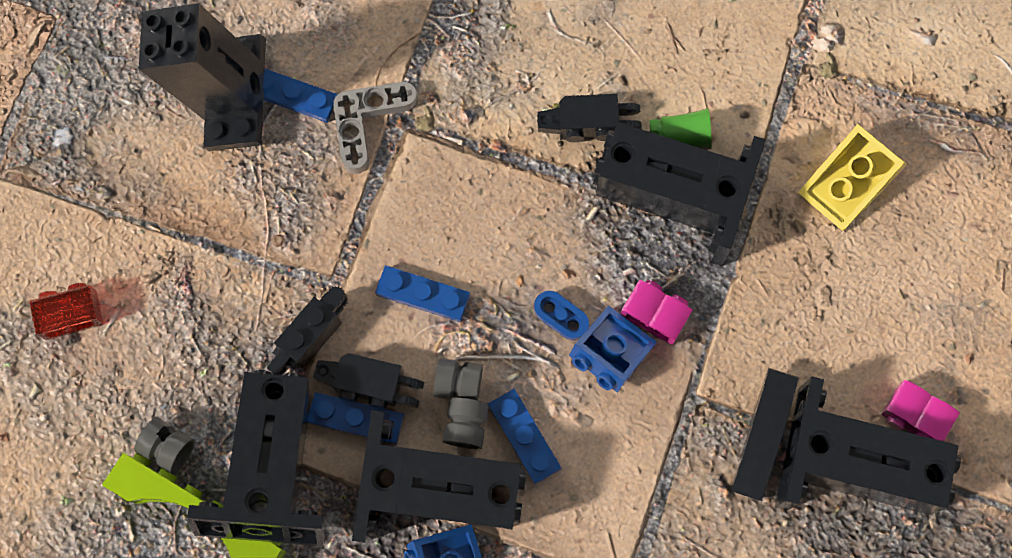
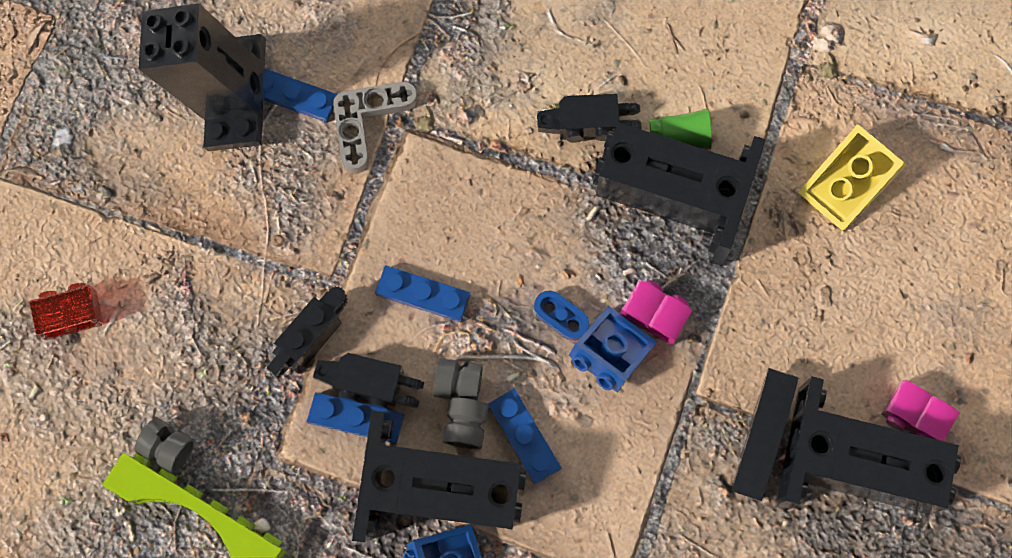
black brick [187,370,325,546] -> none

